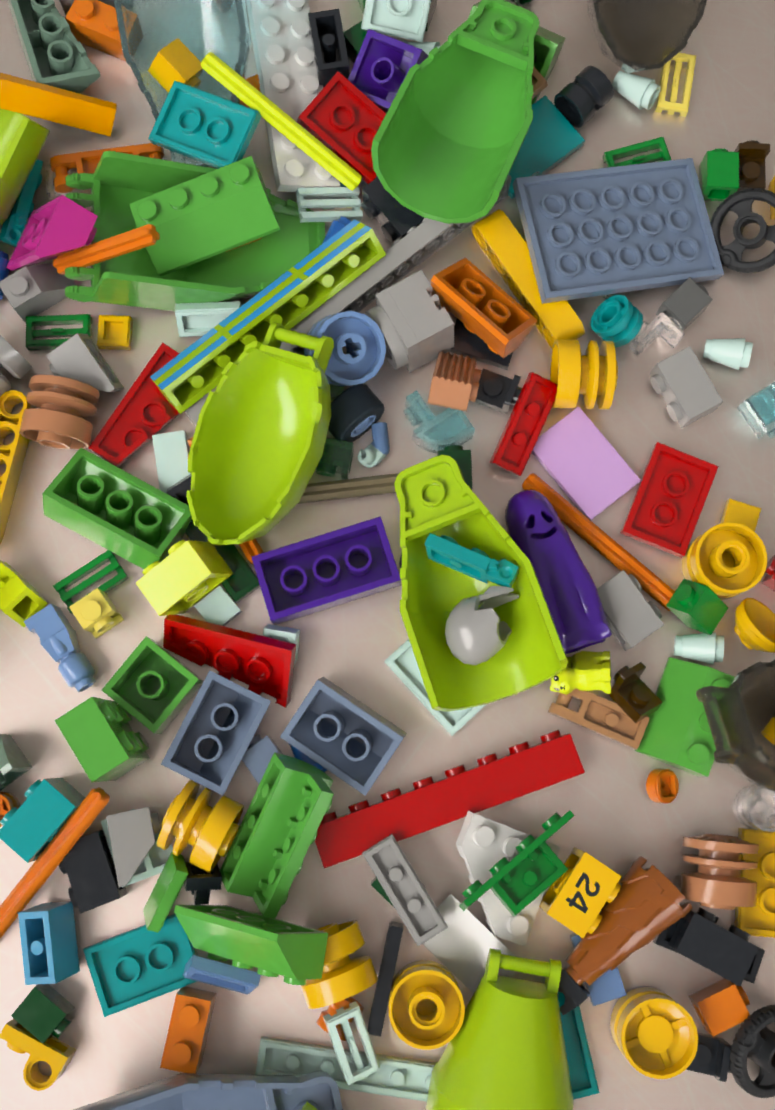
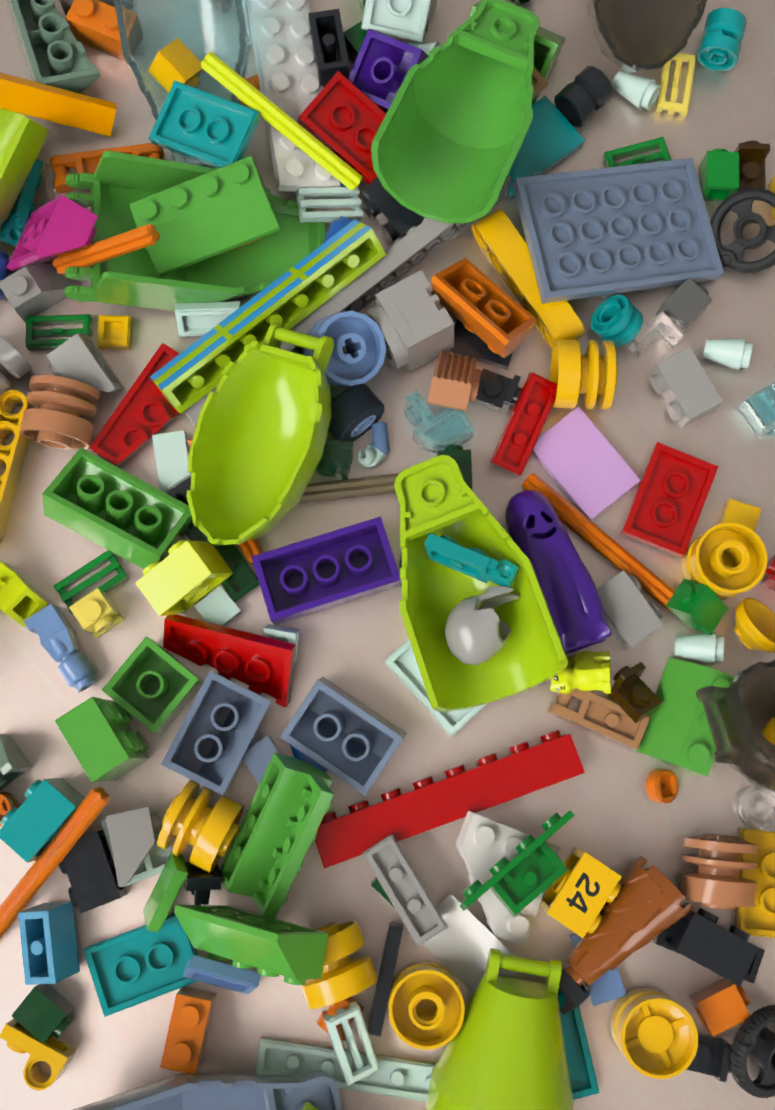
none -> teal wheel [697,8,747,71]

